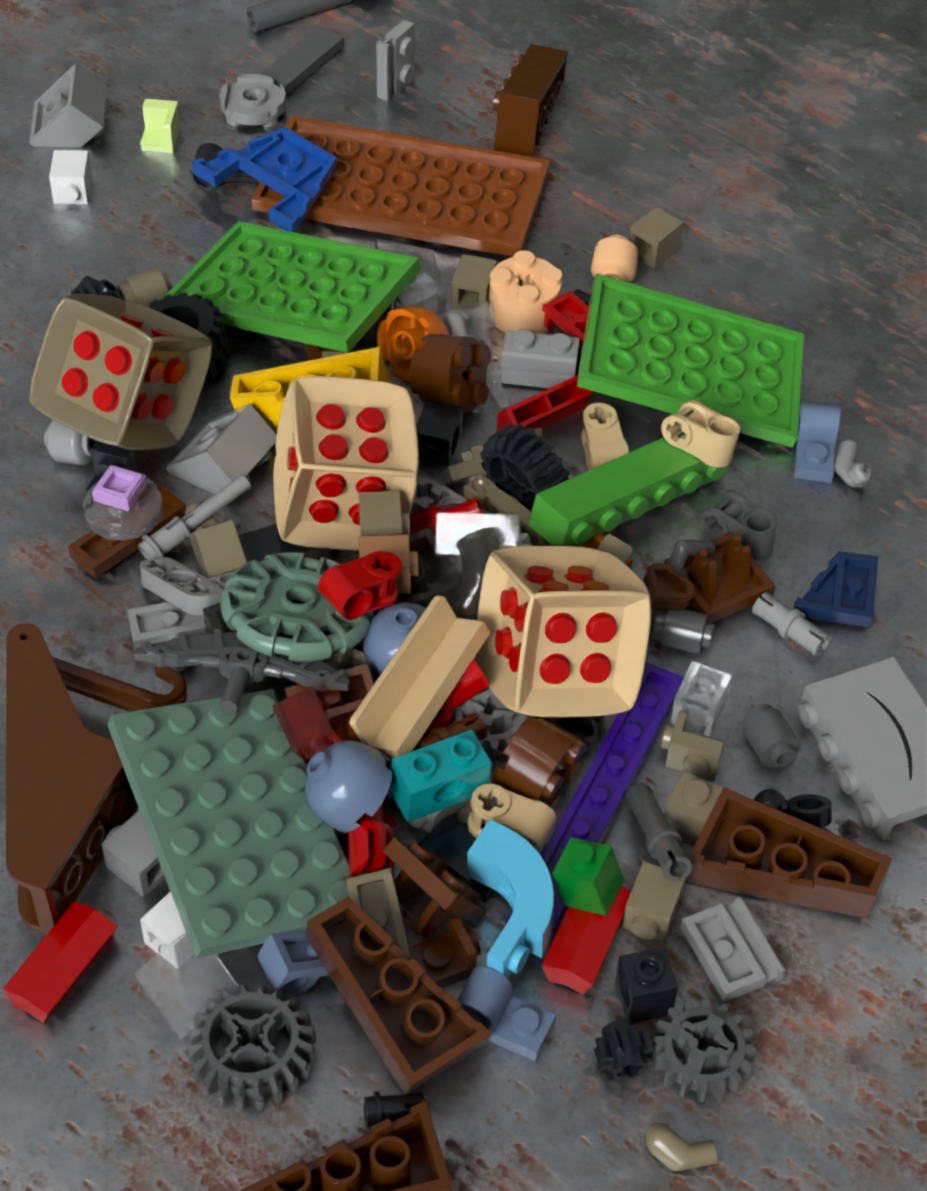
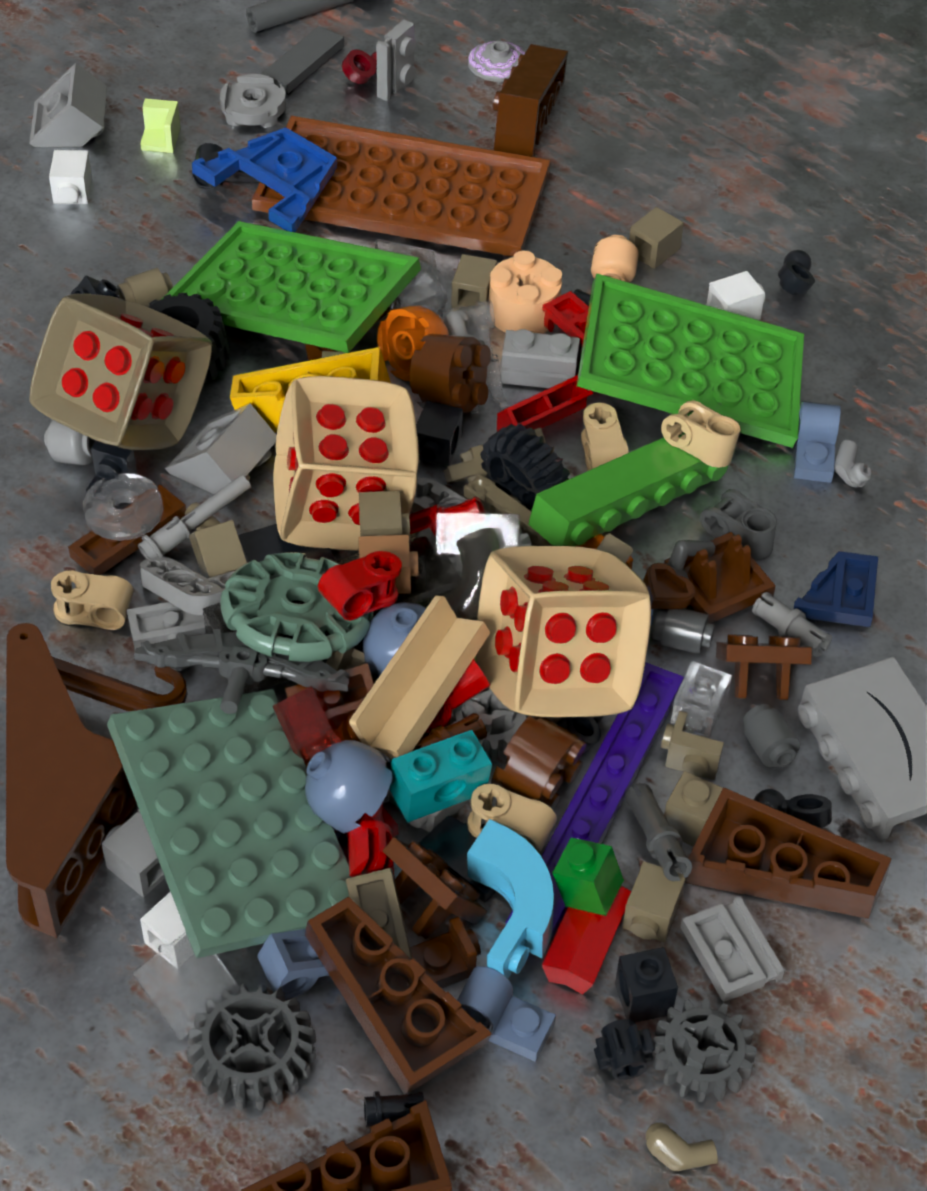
red piece [3,901,118,1024] -> none
lavender tile [92,465,147,512] -> none
none -> tan piece [51,570,134,630]
none -> dark red plate [342,49,377,84]
none -> dish [467,40,526,82]
none -> white brick [706,271,765,320]
none -> reddish brown plate [716,634,812,700]
none -> black plate [778,250,815,295]

